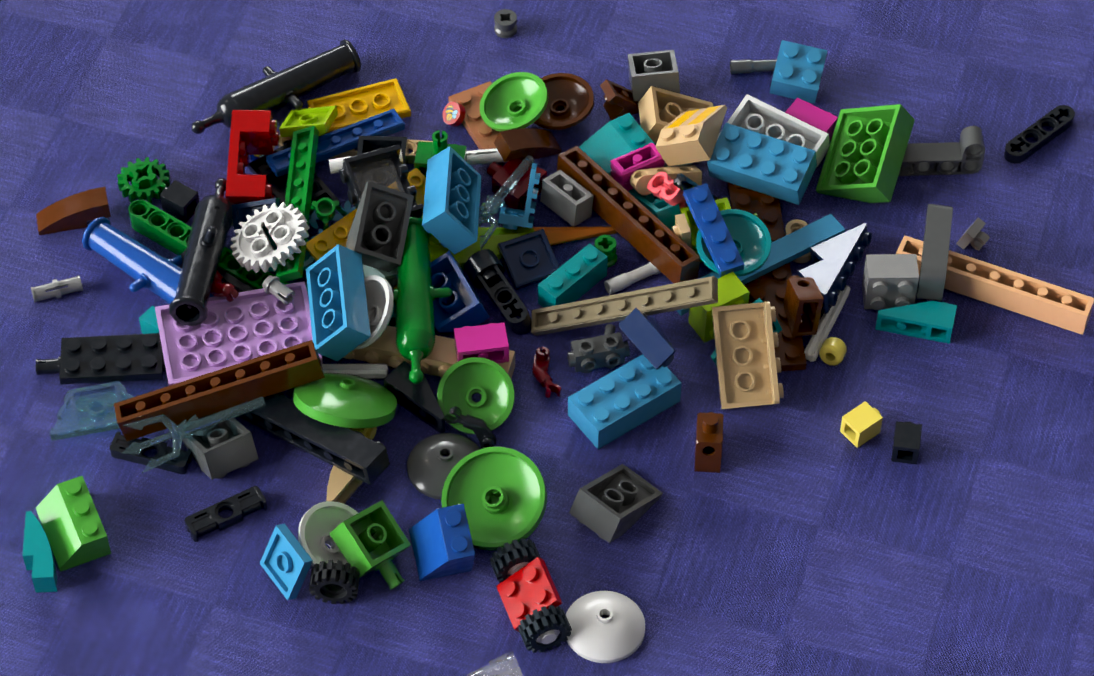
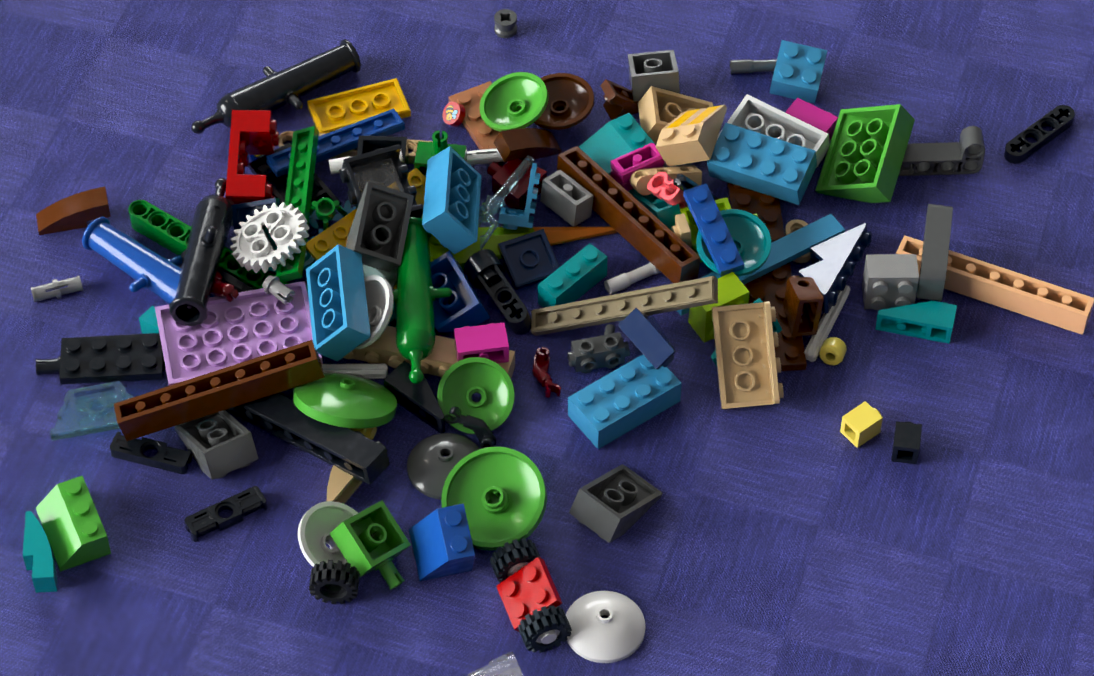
green gear [117,157,171,203] -> none
clear light blue piece [122,396,266,474] -> none
black brick [160,180,200,223] -> none
dark azure plate [260,523,313,601] -> none
lime plate [279,106,338,139] -> none
green bush [594,235,617,268] -> none
reddish brown torso [694,412,724,473] -> none
light grey tile [956,217,990,251] -> none

